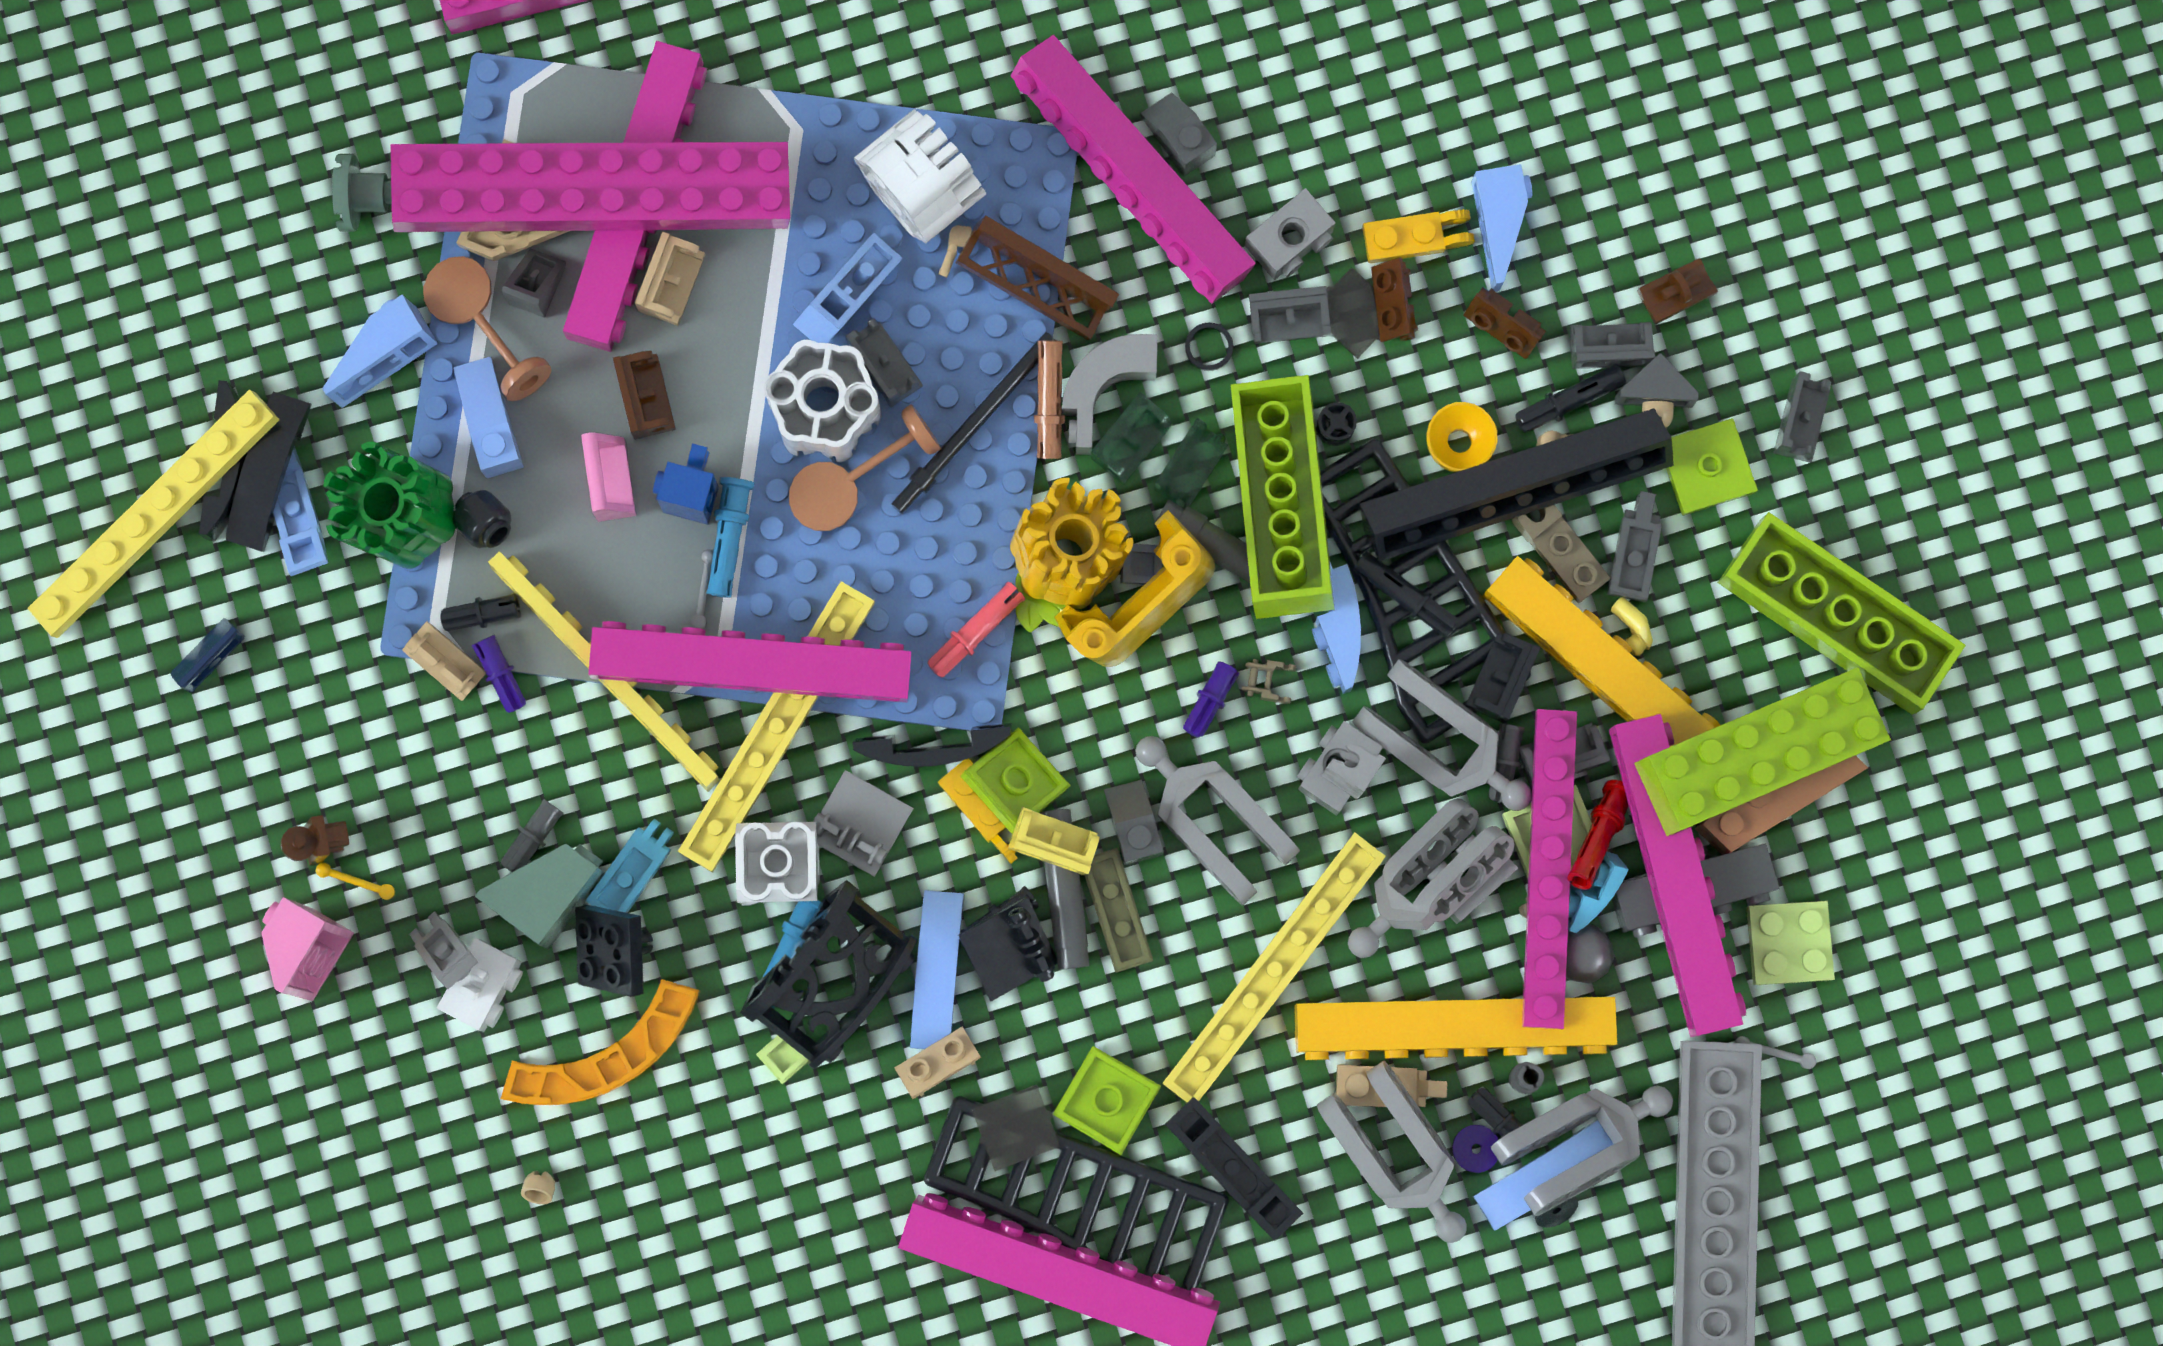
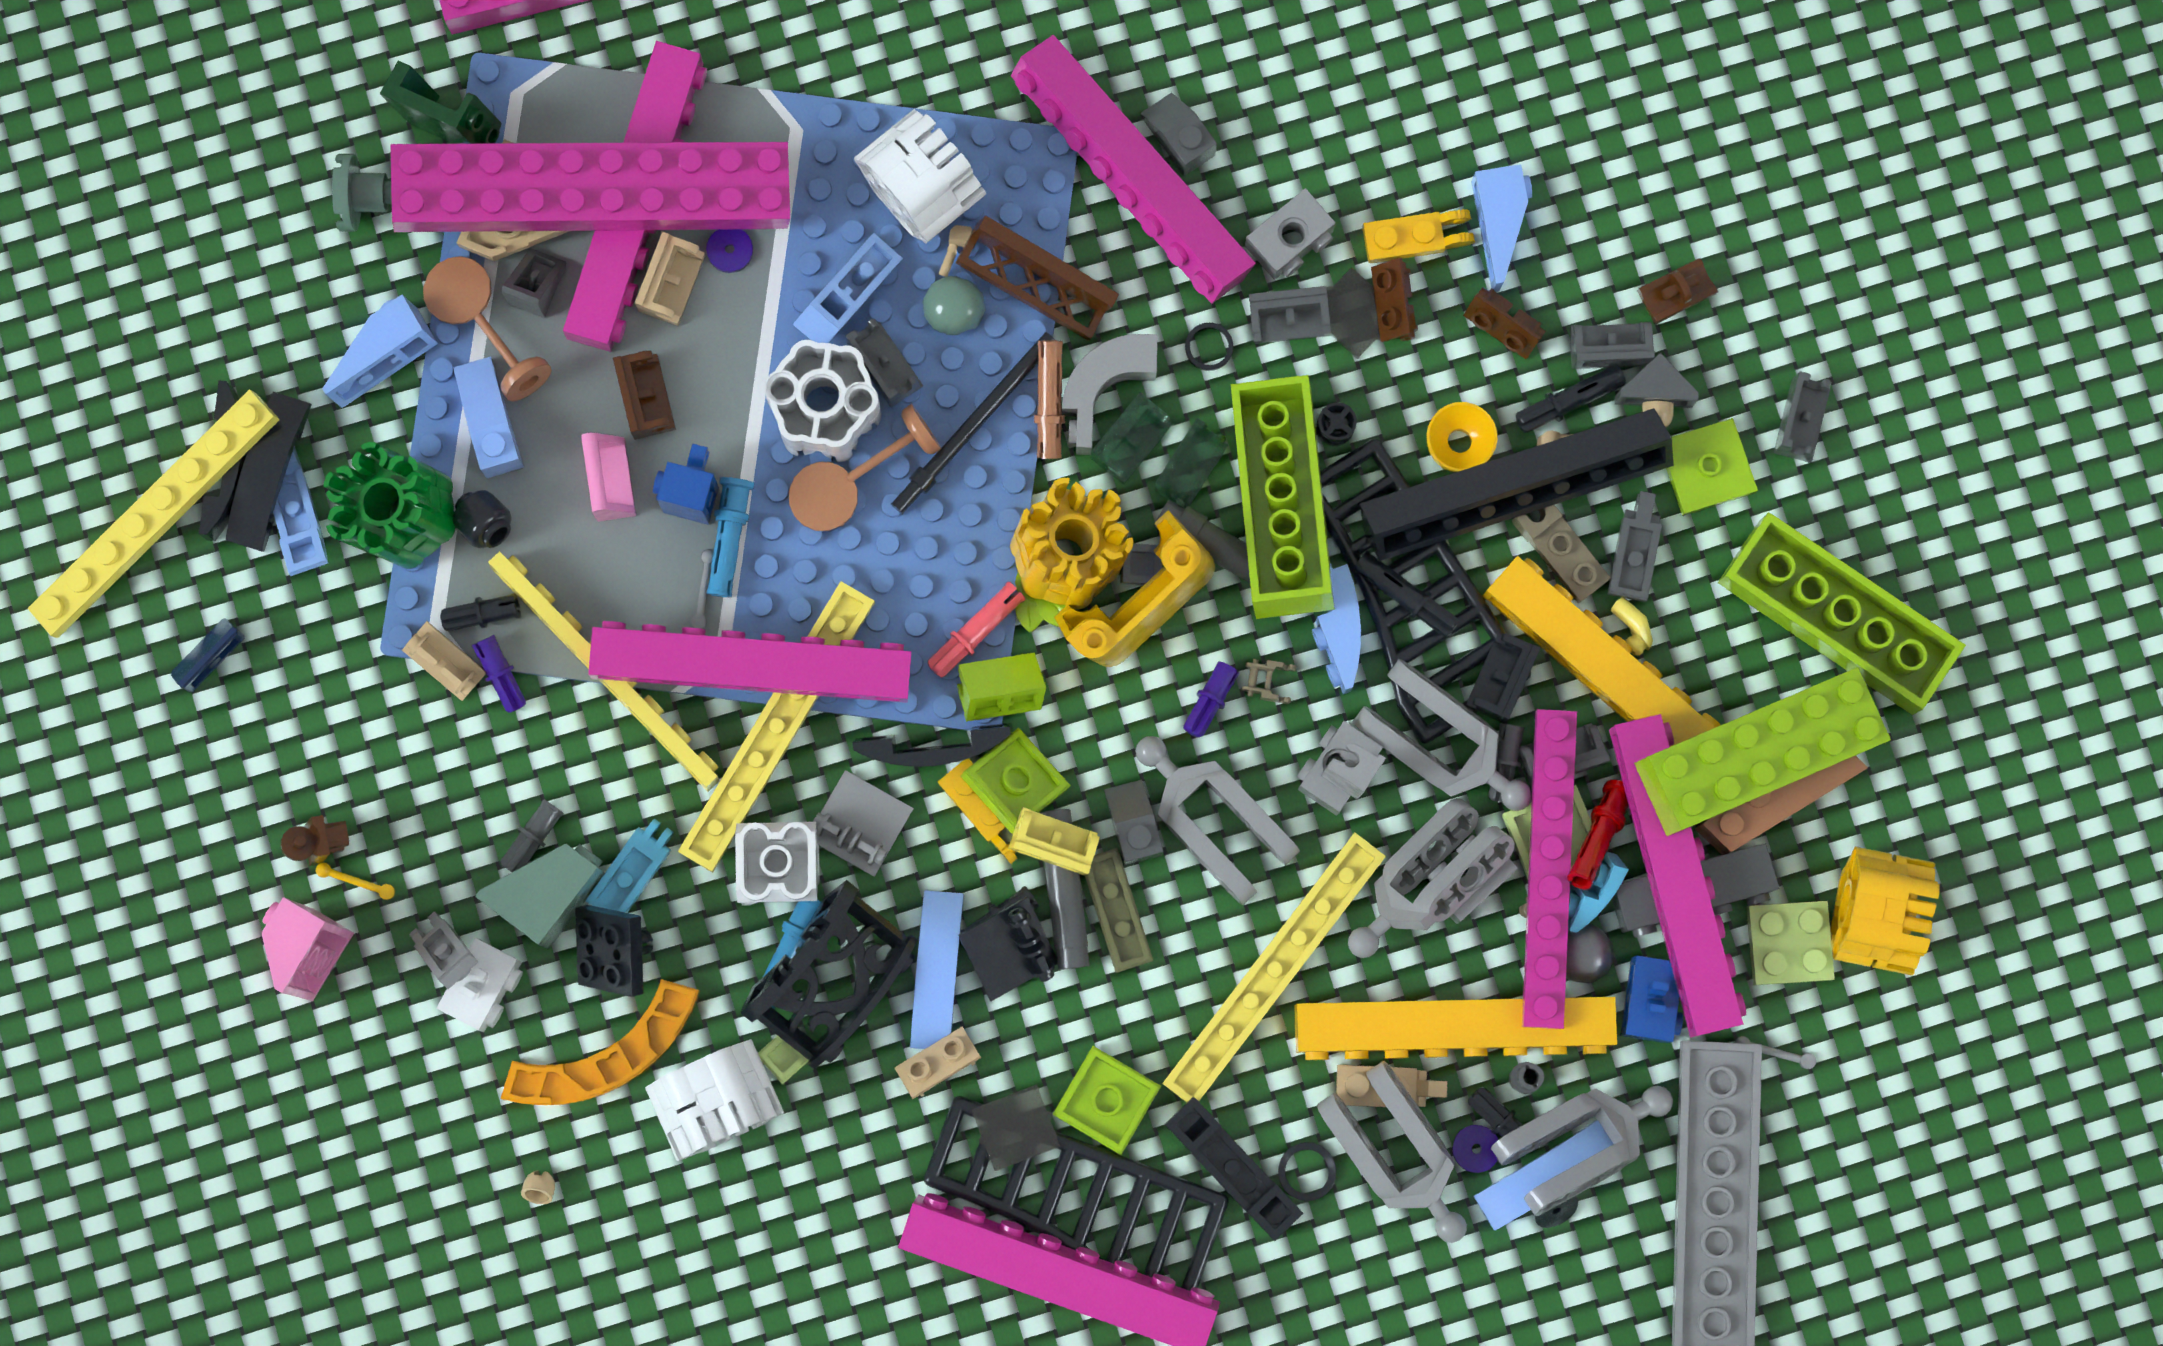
none -> dark green panel [380,60,502,144]
none -> white piece [645,1039,784,1162]
none -> dark purple wheel [706,229,753,273]
none -> sand green hair [922,276,986,335]
none -> lime hinge [957,652,1046,722]
none -> black piece [1278,1142,1336,1201]
none -> blue brick [1620,955,1683,1043]
none -> yellow piece [1830,846,1939,976]

